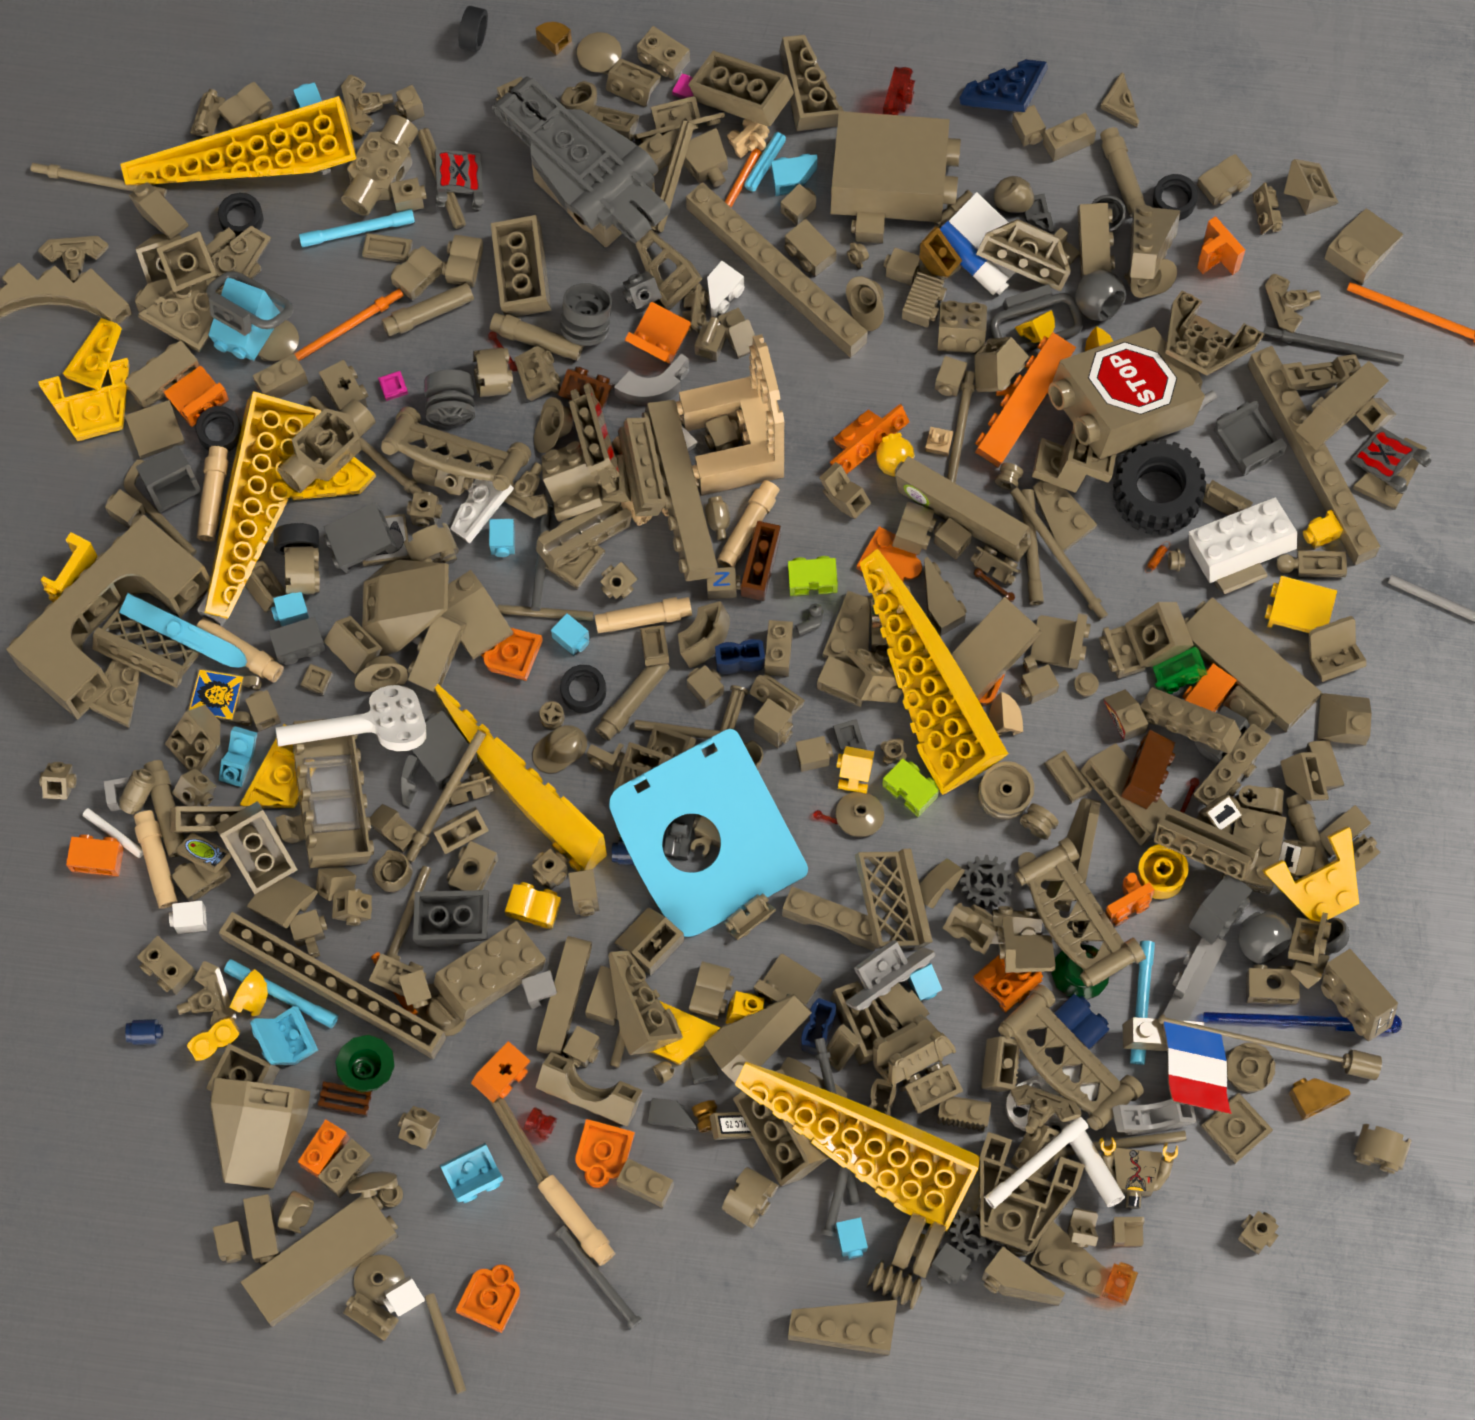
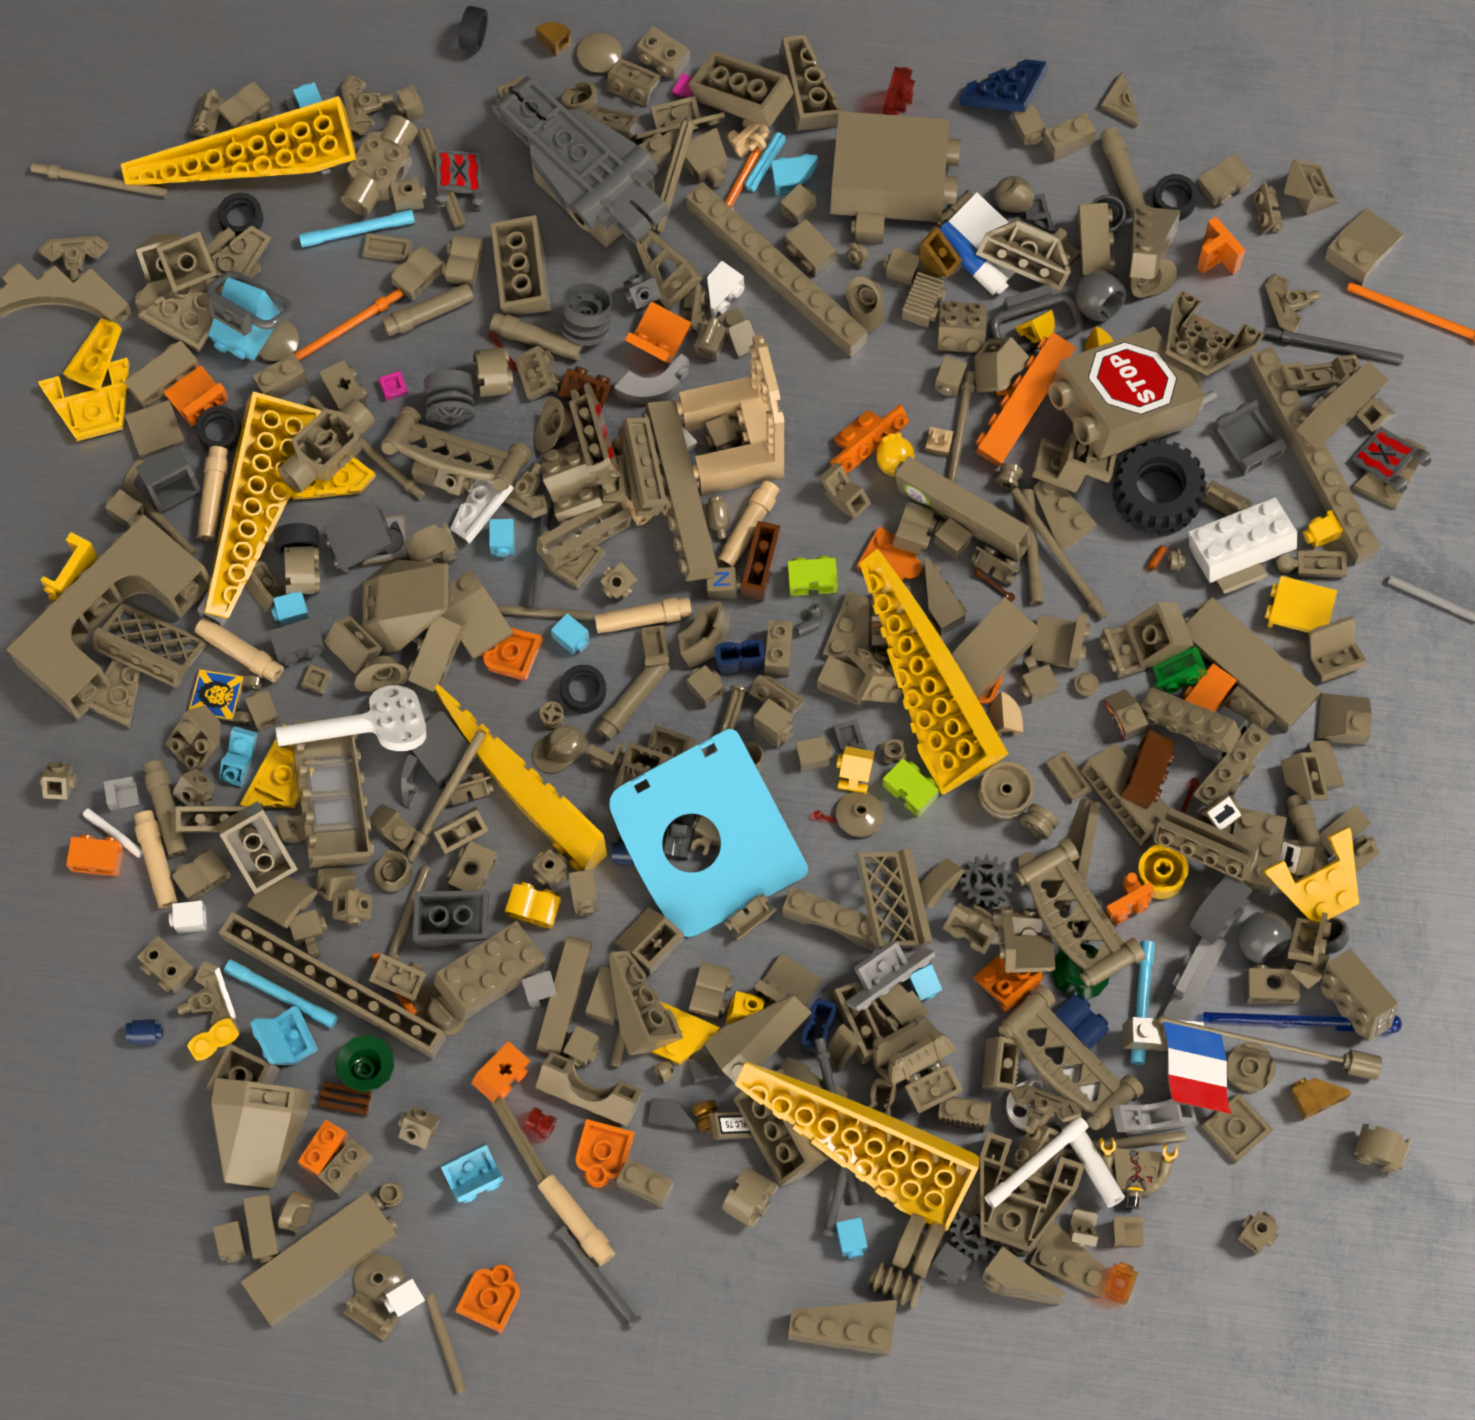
medium azure piece [119,593,247,668] -> none
dark tan head [119,769,155,815] -> none
dark tan slope [129,182,189,239] -> none
tile [177,832,231,874] -> none
yellow brick [229,969,268,1016] -> none
dark tan dish [347,1171,398,1198] -> none
dark tan brick [399,969,432,1009] -> none
dark tan brick [407,491,443,528] -> none
dark tan bar [635,720,722,739] -> none
dark tan piece [1236,785,1284,816] -> none

